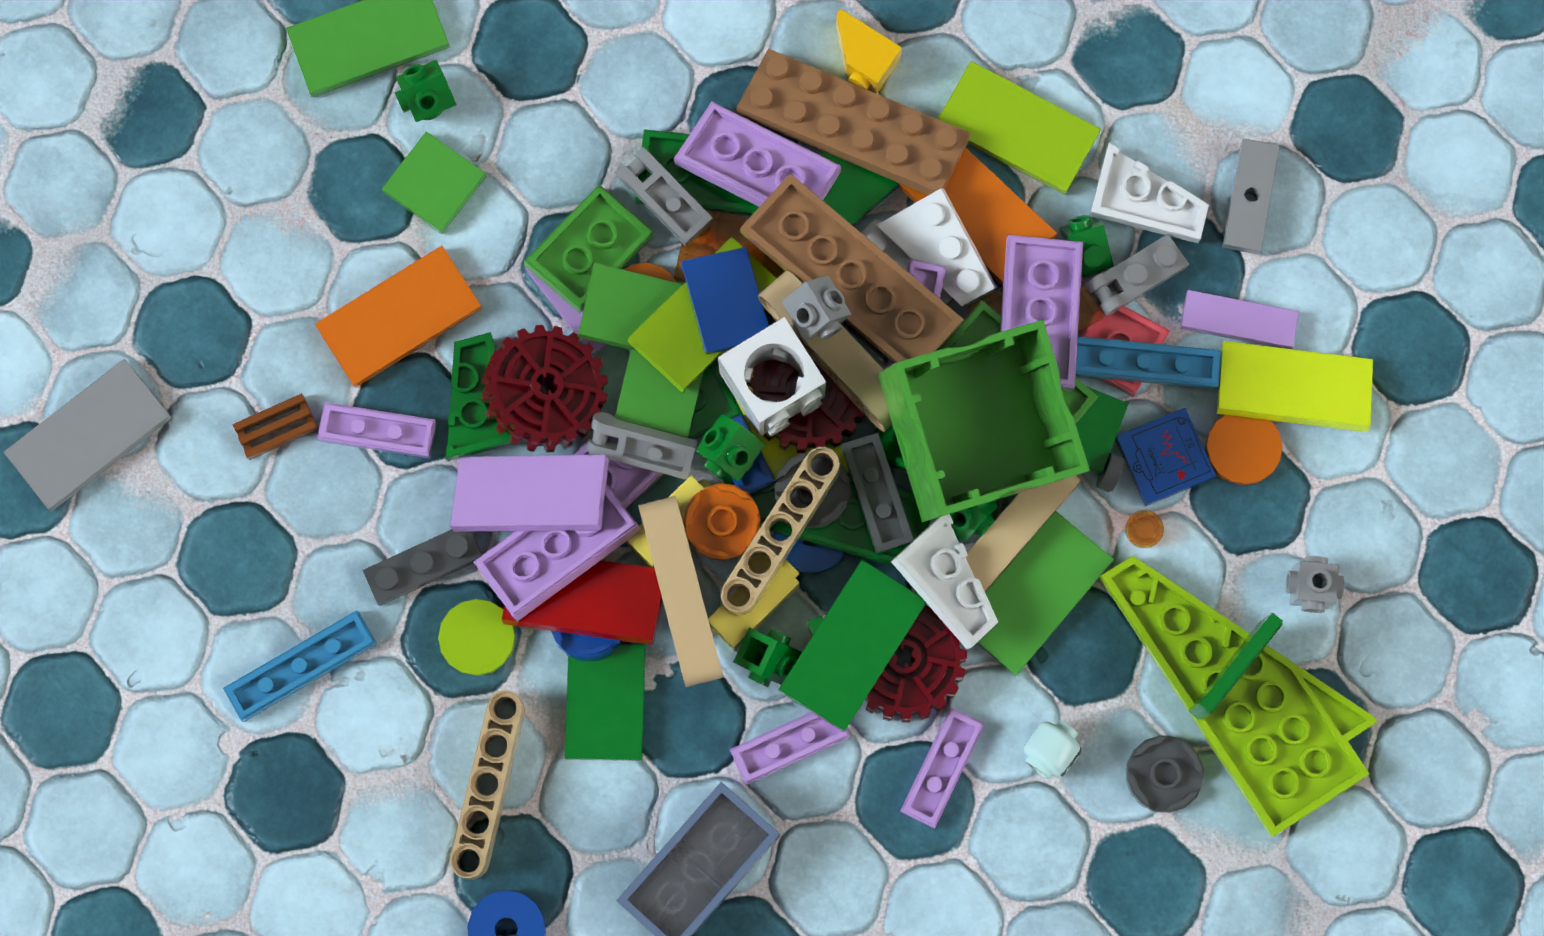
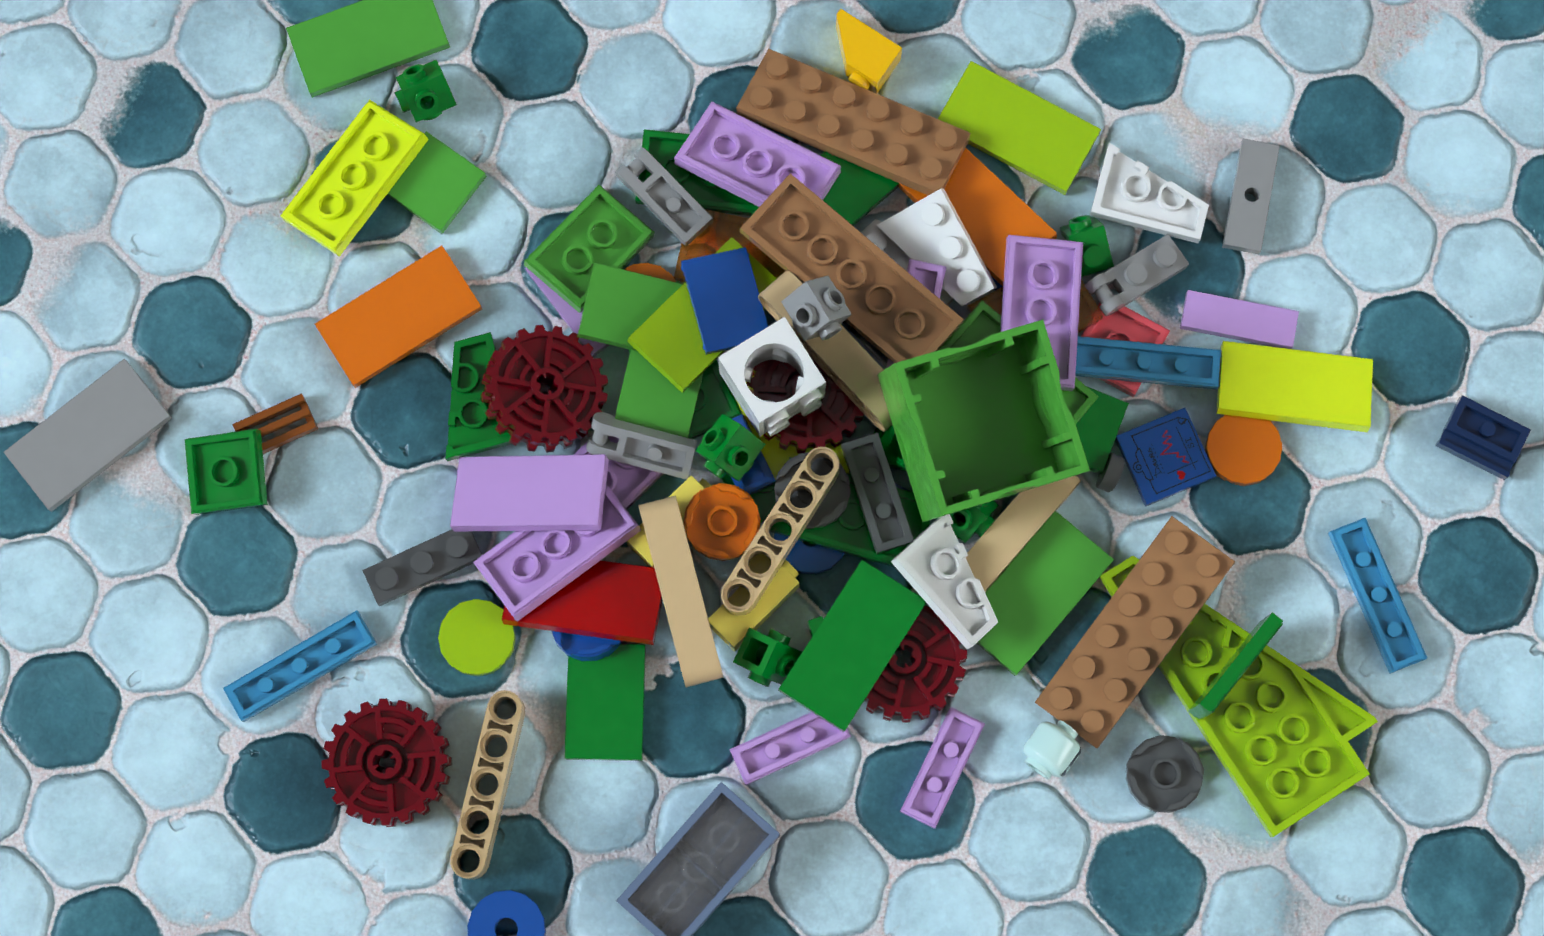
lavender tile [317,402,437,459] -> none
clear orange plate [1125,510,1164,548] -> none
light grey brick [1286,556,1344,613] -> none
none -> green tile [185,429,268,515]
none -> neon yellow tile [280,100,429,257]
none -> dark red piece [322,698,452,827]
none -> medium nougat plate [1035,516,1235,749]
none -> dark azure tile [1328,518,1427,674]
none -> dark blue plate [1435,395,1531,480]

